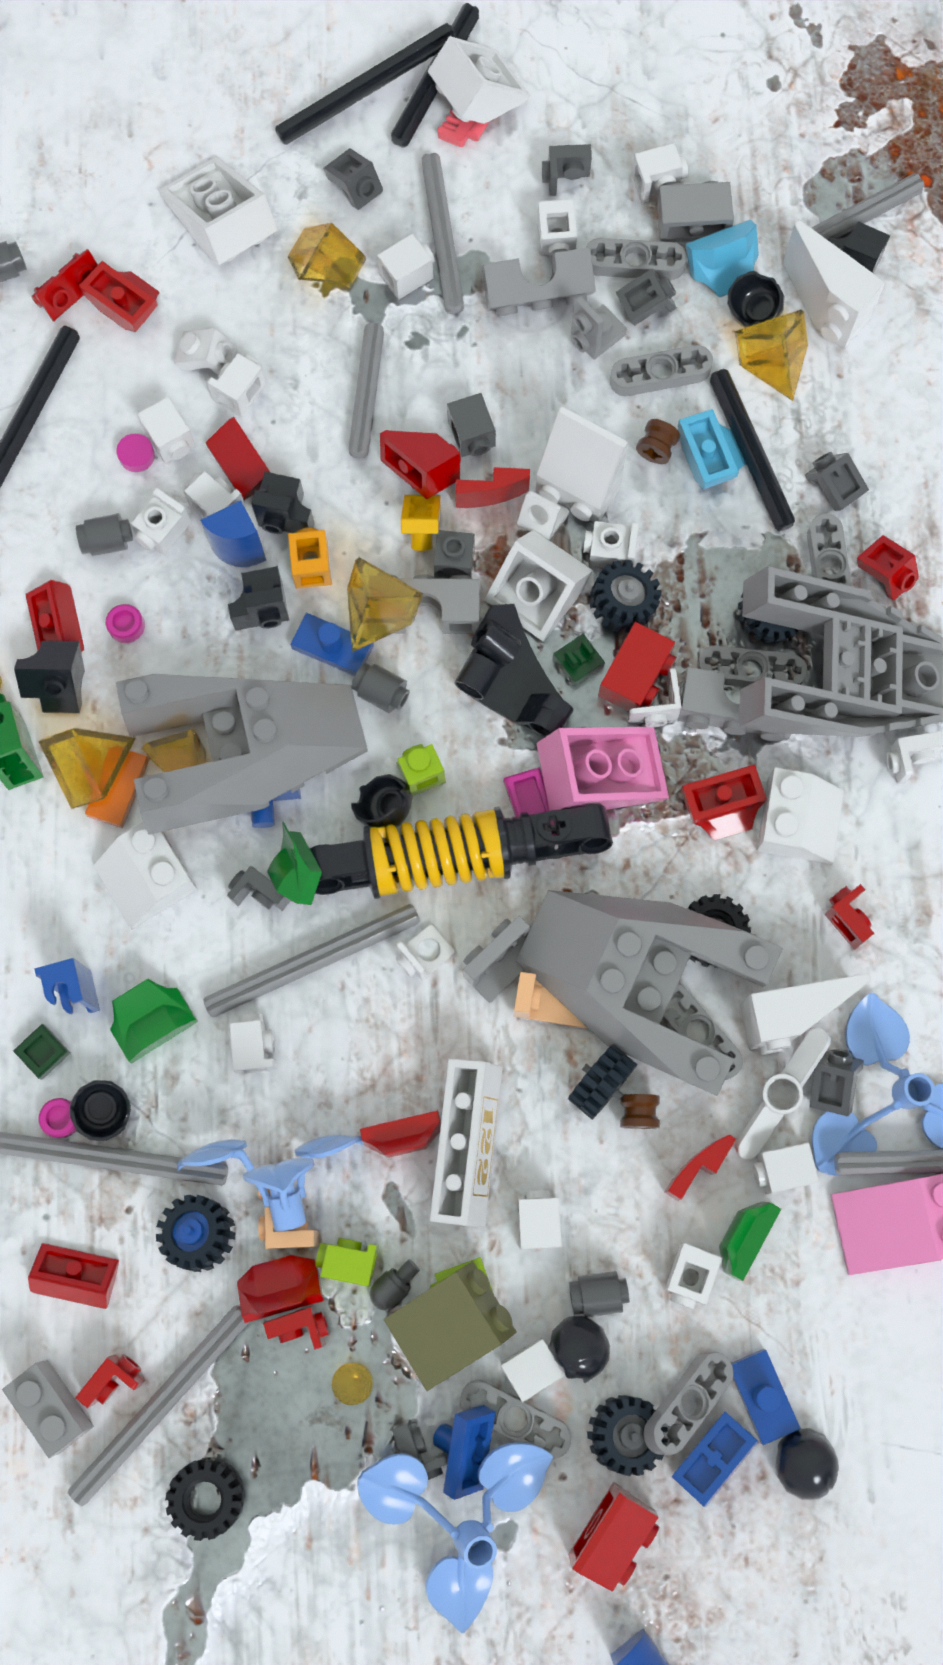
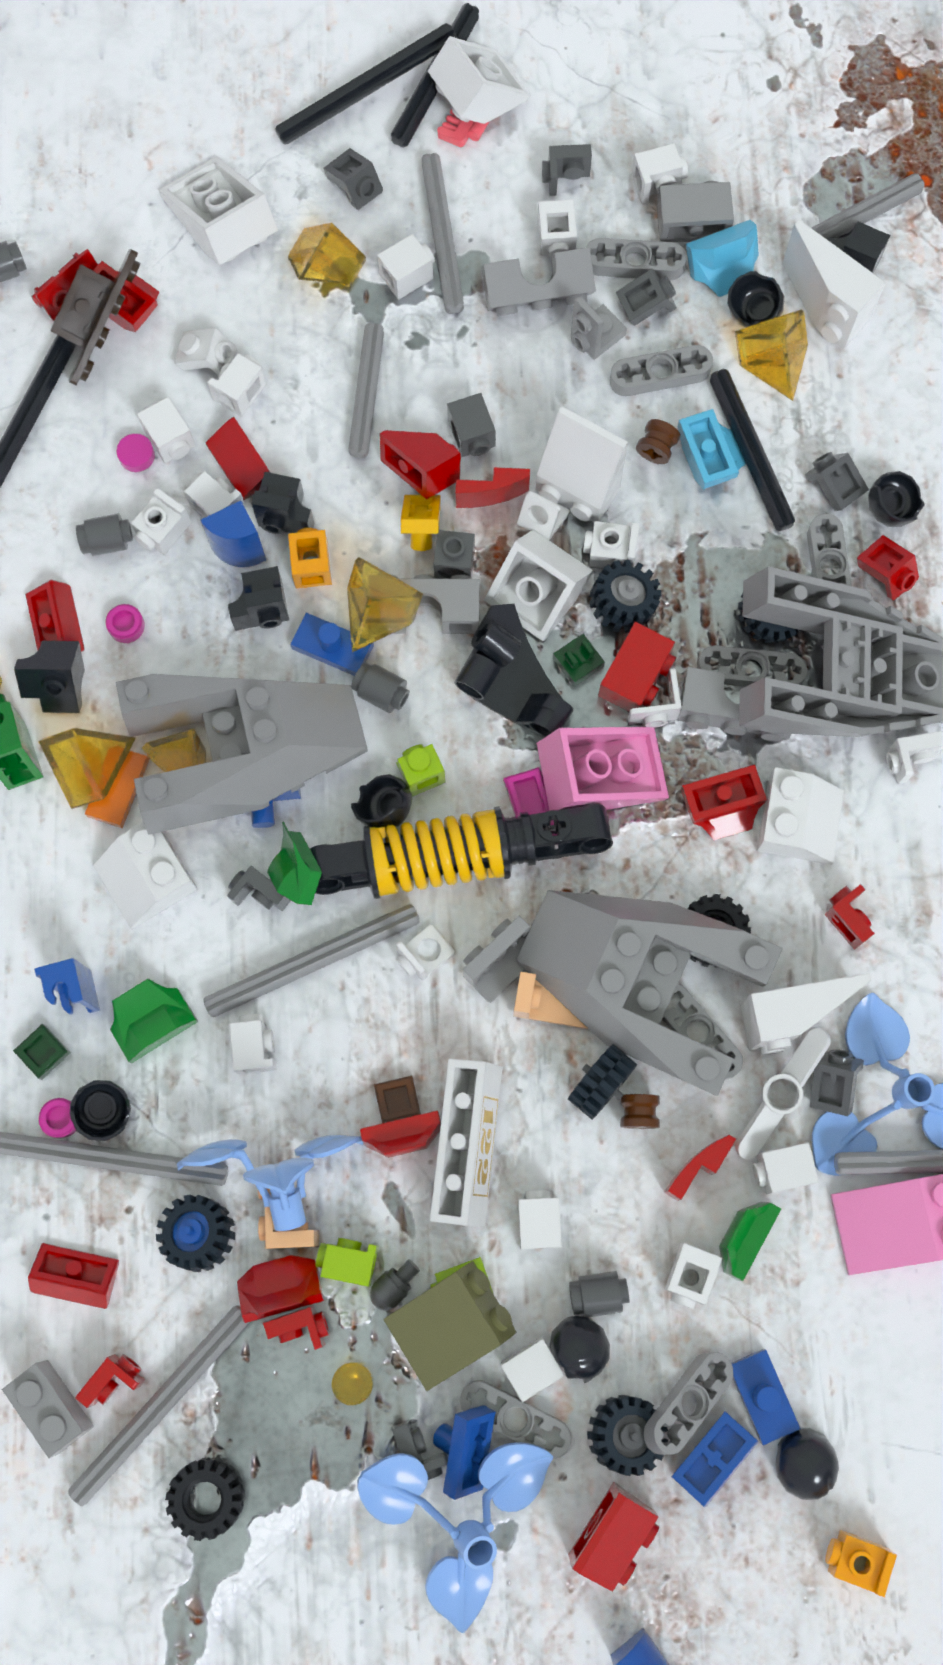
none -> bracket [50,249,141,386]
none -> reddish brown tile [374,1076,421,1123]
none -> light orange brick [825,1530,897,1598]
none -> black hair [868,471,925,527]

